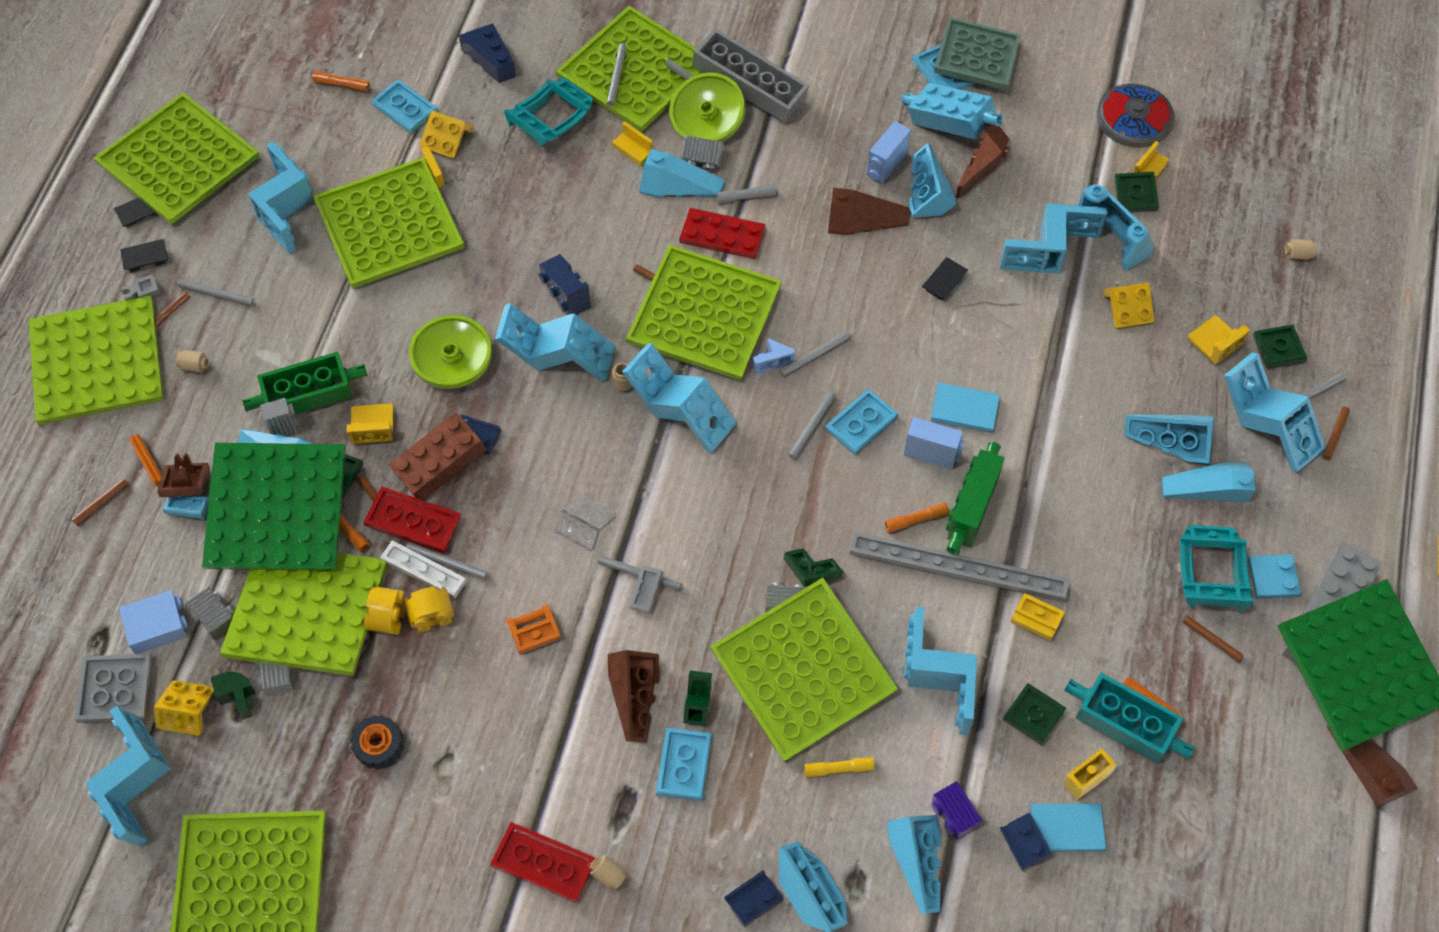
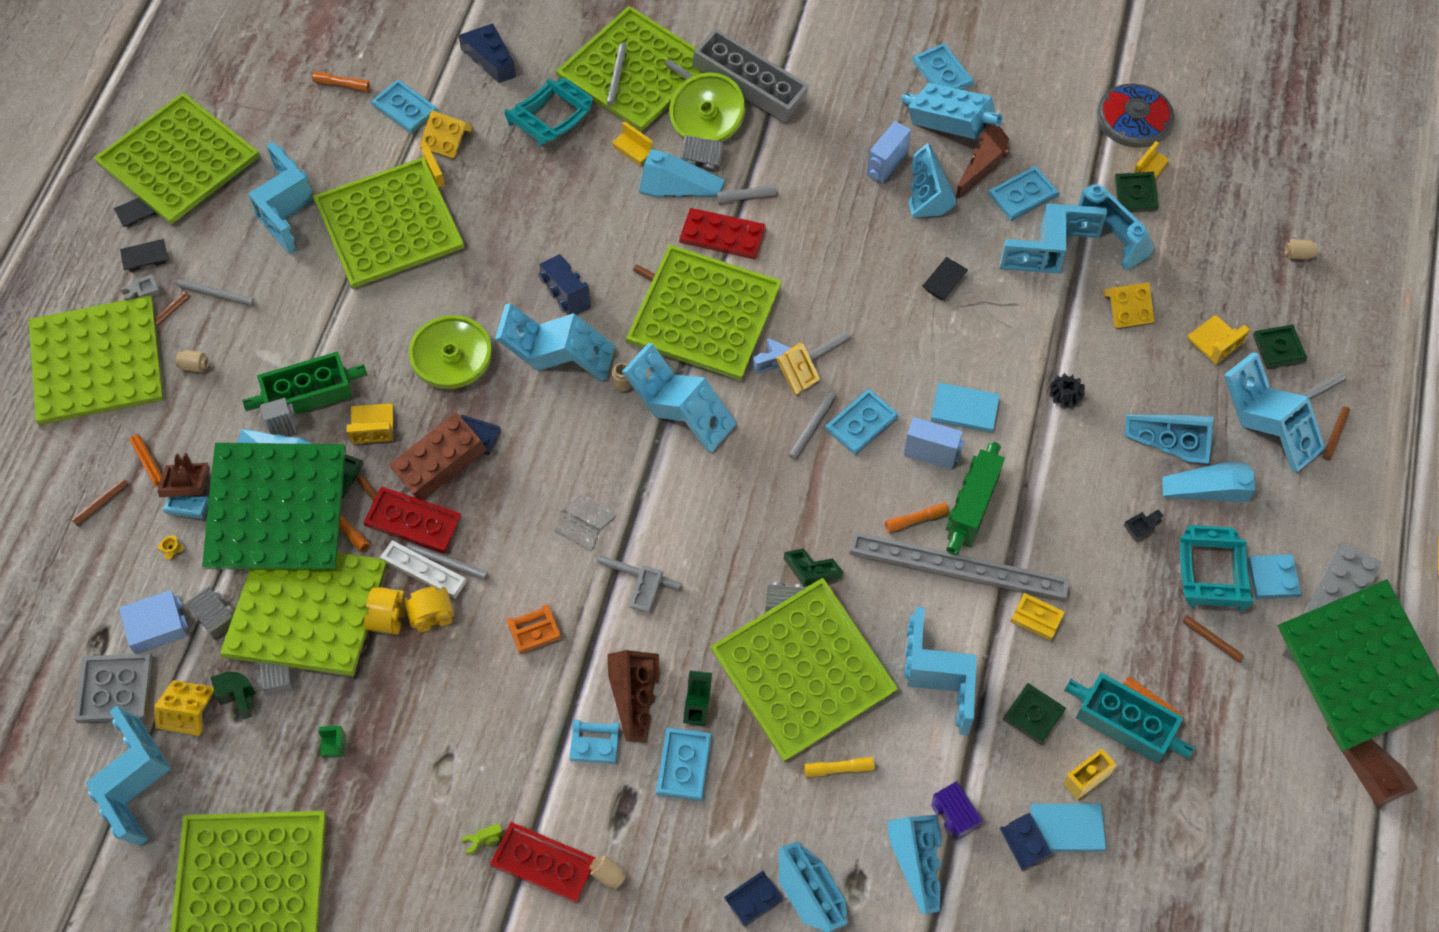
black wheel [350,715,404,769] -> none
copper wedge [828,187,910,235] -> none
sand green plate [934,17,1021,91] -> none
none -> yellow plate [158,535,184,560]
none -> green panel [318,725,346,758]
none -> lime plate [461,823,504,855]
none -> medium azure plate [569,719,620,764]
none -> yellow plate [776,343,820,394]
none -> medium azure tile [988,166,1059,221]
none -> black gear [1049,373,1085,409]
none -> black plate [1123,510,1164,542]

